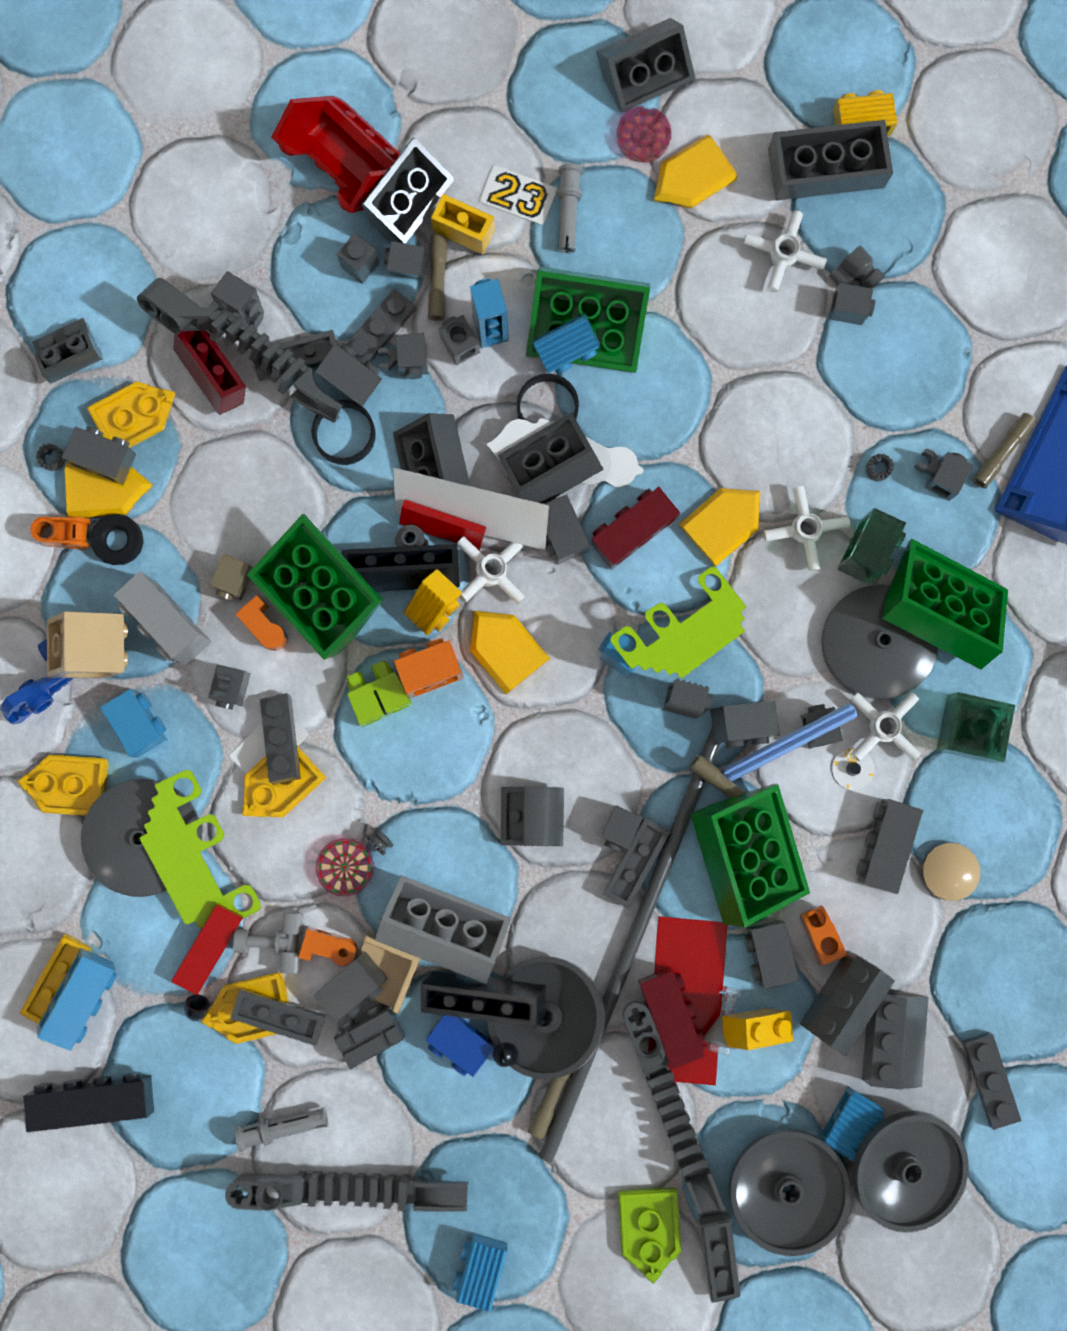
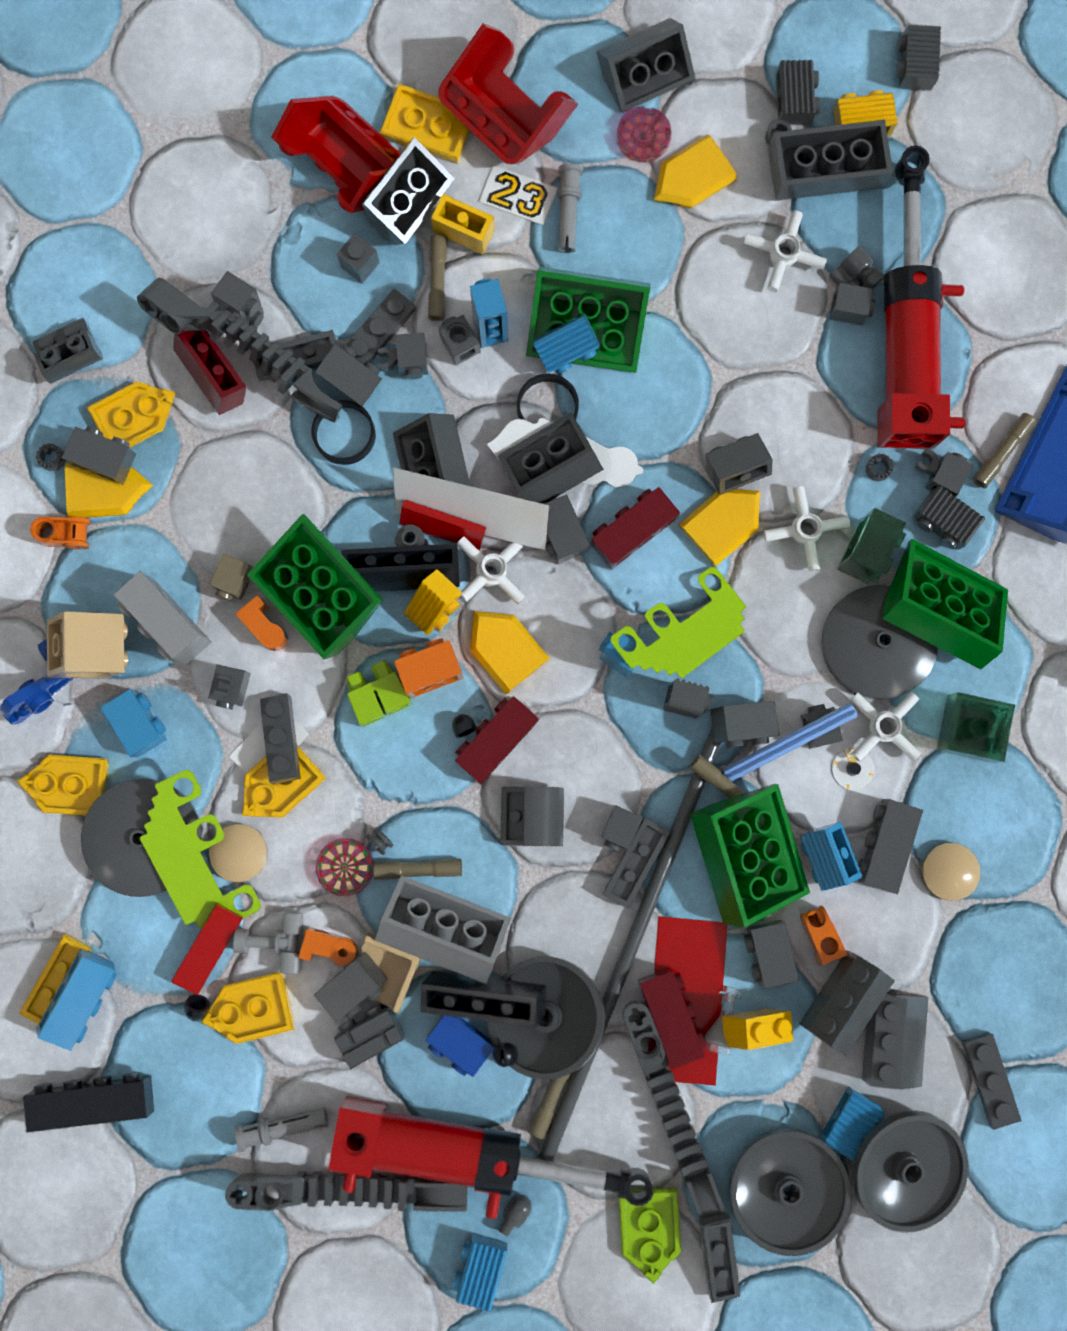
black tyre [90,514,144,565] -> none
dark grey plate [230,988,326,1046] -> none
dark grey brick [384,241,428,280] -> none
none -> tan dish [209,824,267,883]
none -> red piece [328,1096,654,1219]
none -> dark tan piece [373,859,462,880]
none -> yellow tile [380,83,470,164]
none -> red windscreen [438,23,579,165]
none -> black hinge [452,714,477,738]
none -> dark red brick [455,696,539,785]
none -> dark grey cylinder [498,1194,532,1237]
none -> dark grey brick [705,433,773,495]
none -> dark grey bush [765,120,792,146]
none -> dark grey brick [776,59,820,125]
none -> dark azure brick [800,822,862,891]
none -> red piece [877,145,966,449]
none -> dark grey brick [895,24,941,91]
none -> dark grey brick [913,485,985,550]

